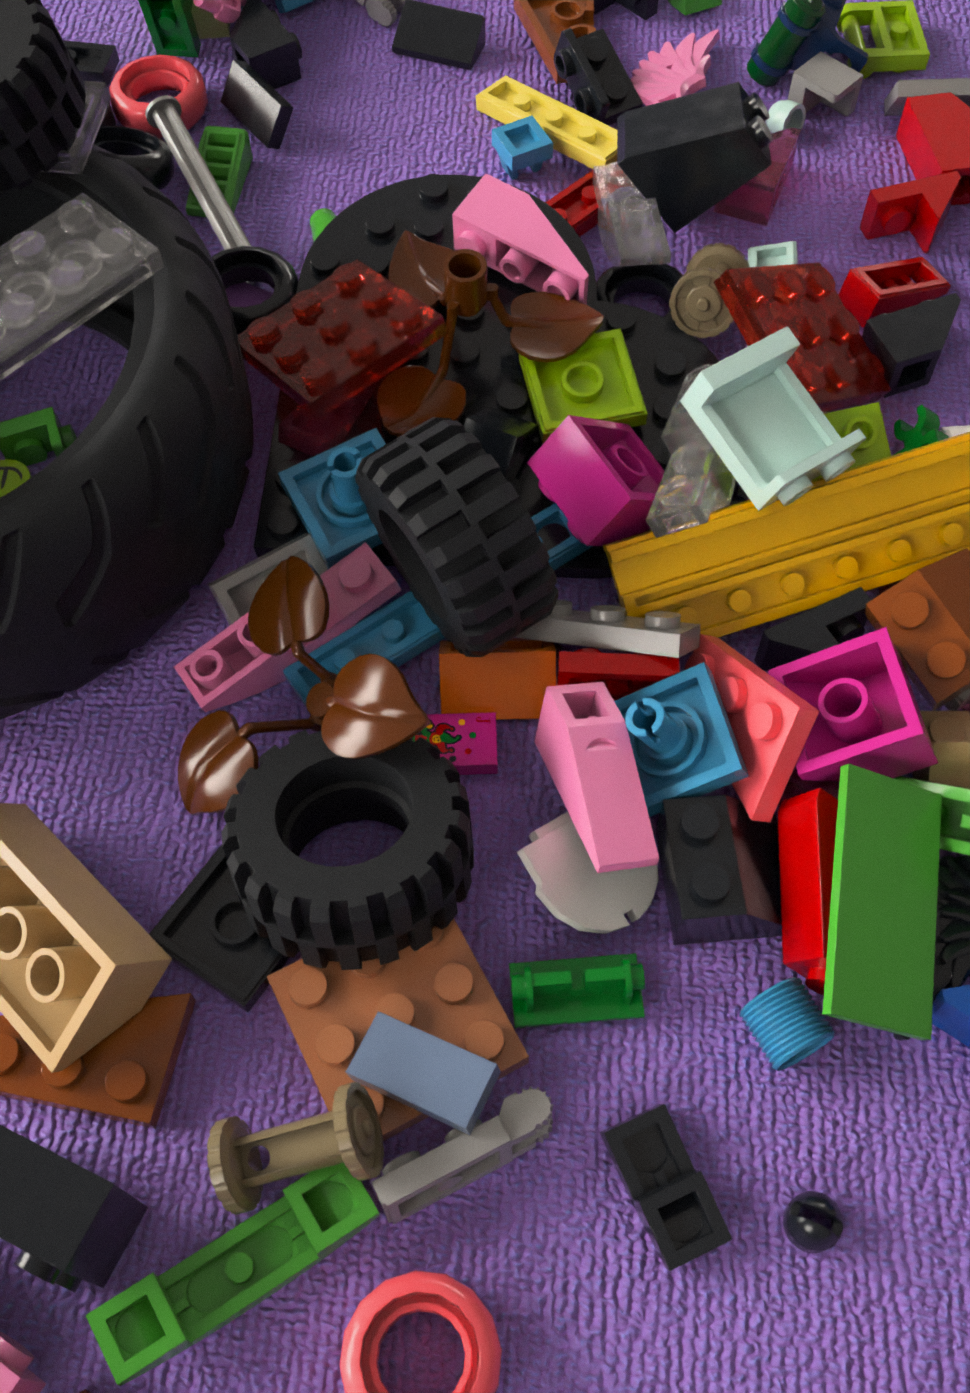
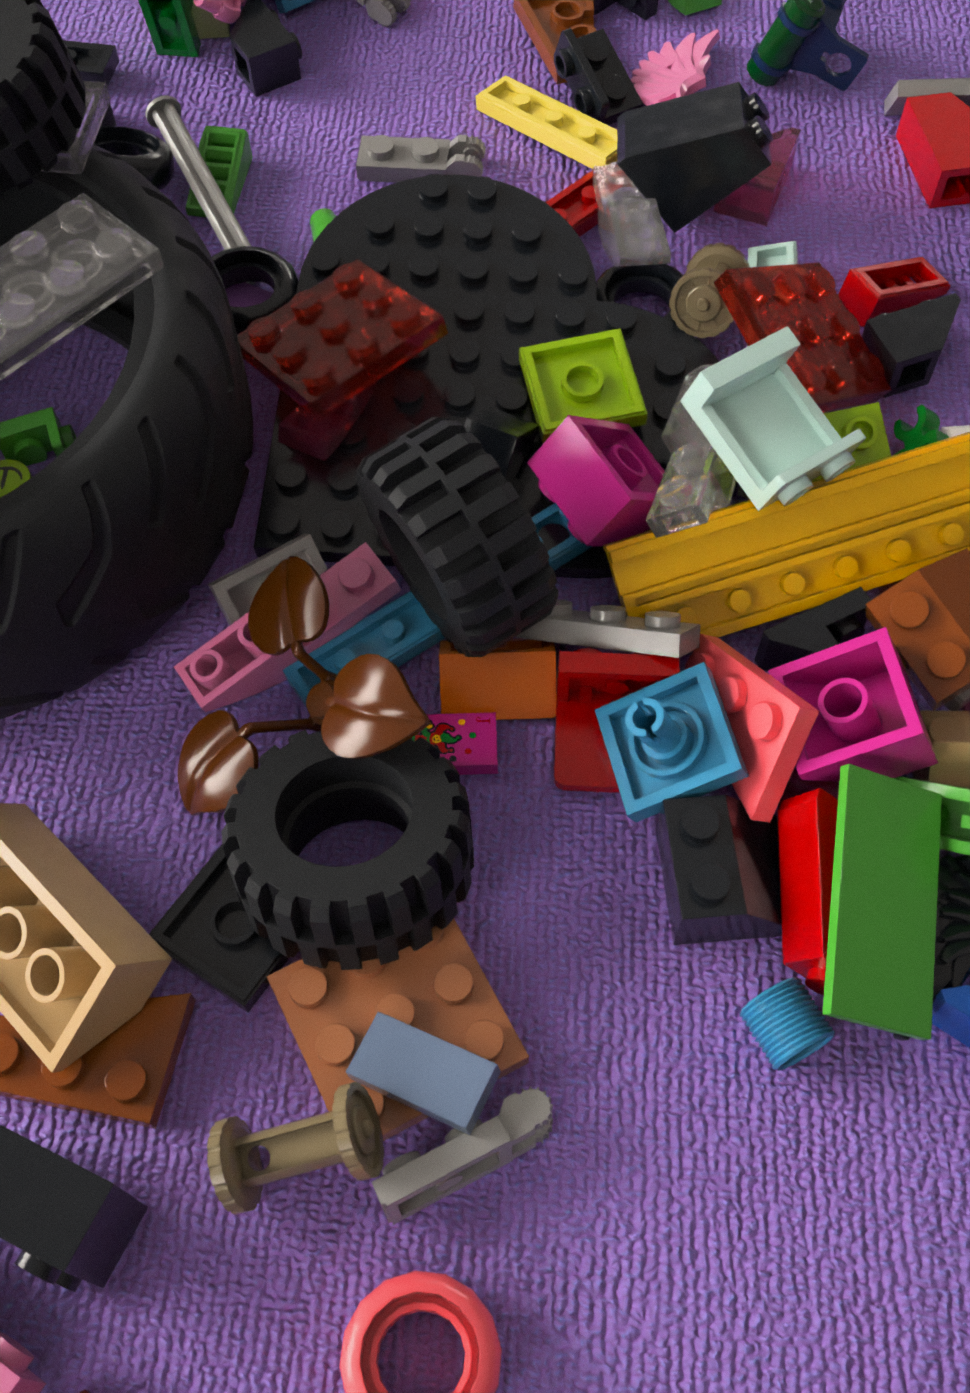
bright green slope [86,1163,380,1386] -> none
coral wheel [109,54,208,138] -> none
black tile [220,60,293,149] -> none
dark azure plate [278,428,386,569] -> none
reddish brown plant [377,230,604,437] -> none
black slope [392,0,485,70] -> none
bright pink slope [452,173,589,305] -> none
dark azure tile [492,116,553,180] -> none
green hinge [509,953,645,1028] -> none
white piece [517,811,659,934] -> none
bright pink slope [534,682,659,873] -> none
black slope [599,1104,732,1271] -> none
light aqua hinge [766,100,806,141] -> none
black hinge [783,1191,843,1253] -> none
light grey panel [788,51,864,116] -> none
lime plate [837,0,930,79] -> none
red slope [859,171,961,254] -> none
none -> light grey hinge [356,135,486,183]

